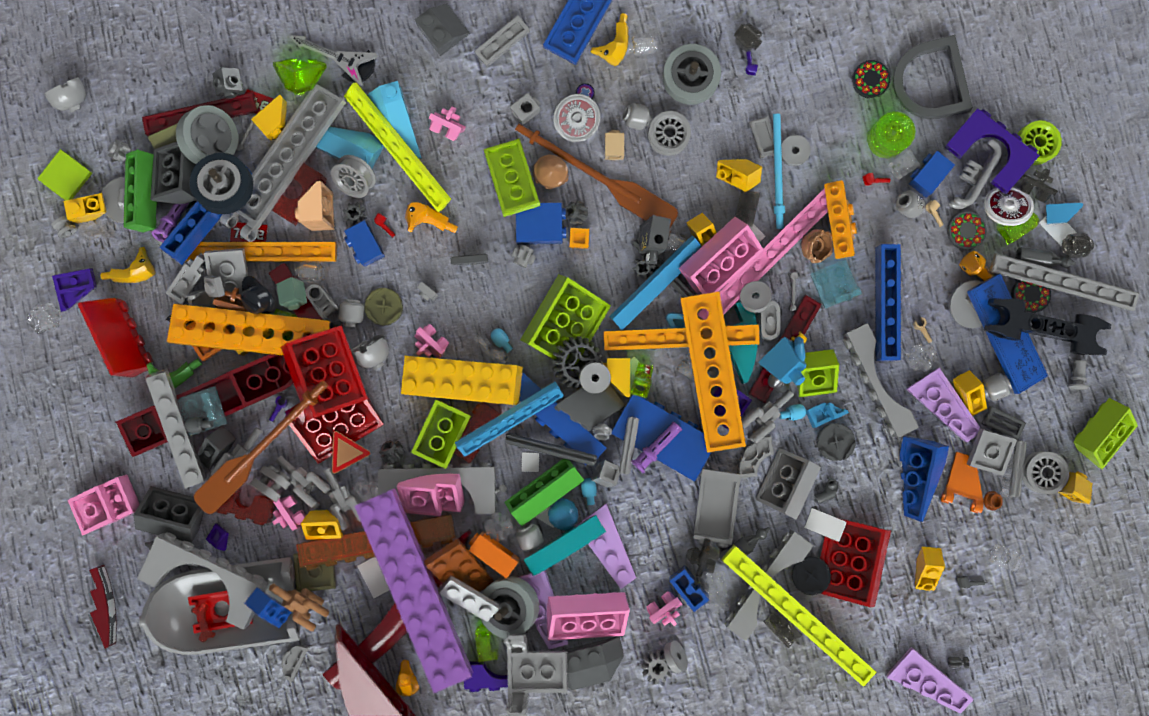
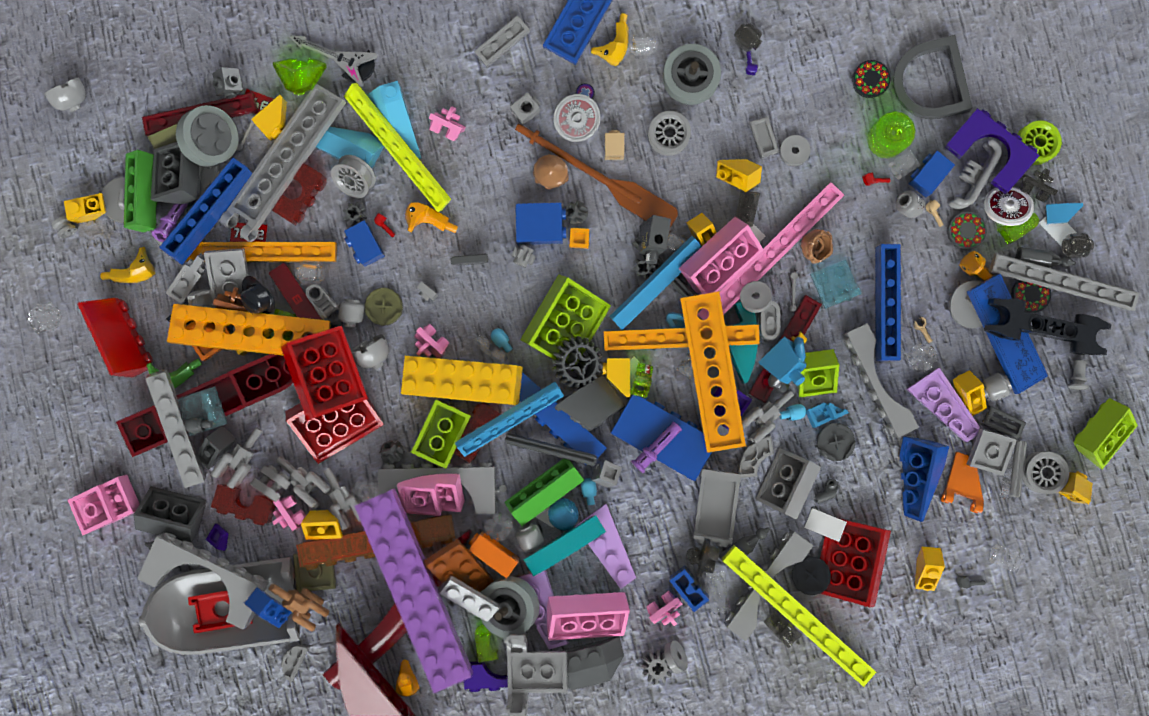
lime tile [37,149,93,201] -> none
dark purple wing [52,268,97,312] -> none
dark red slope [89,565,117,649] -> none
light grey plate [108,139,131,162] -> none
wheel [190,153,254,215] -> none
clear red piece [191,603,216,642] -> none
dark orange piece [194,381,328,514] -> none
light grey plate [203,276,225,297] -> none
dark purple hand [269,396,288,422] -> none
sand green brick [276,277,307,310] -> none
light nougat slope [295,181,334,231] -> none
piece [332,431,371,474] -> none
white sticker [357,556,390,598] -> none
dark grey slope [415,4,470,56] -> none
lime tile [483,138,540,217] -> none
white sticker [522,453,539,472] -> none
light grey piece [579,362,611,394] -> none
light grey plate [592,424,612,440] -> none
light grey axle [619,417,639,475] -> none
light grey head [623,103,652,130] -> none
medium azure bar [773,114,785,229] -> none
light orange bracket [824,180,857,259] -> none
lavender wing [886,647,974,714] -> none
dark grey piece [948,656,969,669] -> none
dark orange plate [984,491,1003,511] -> none

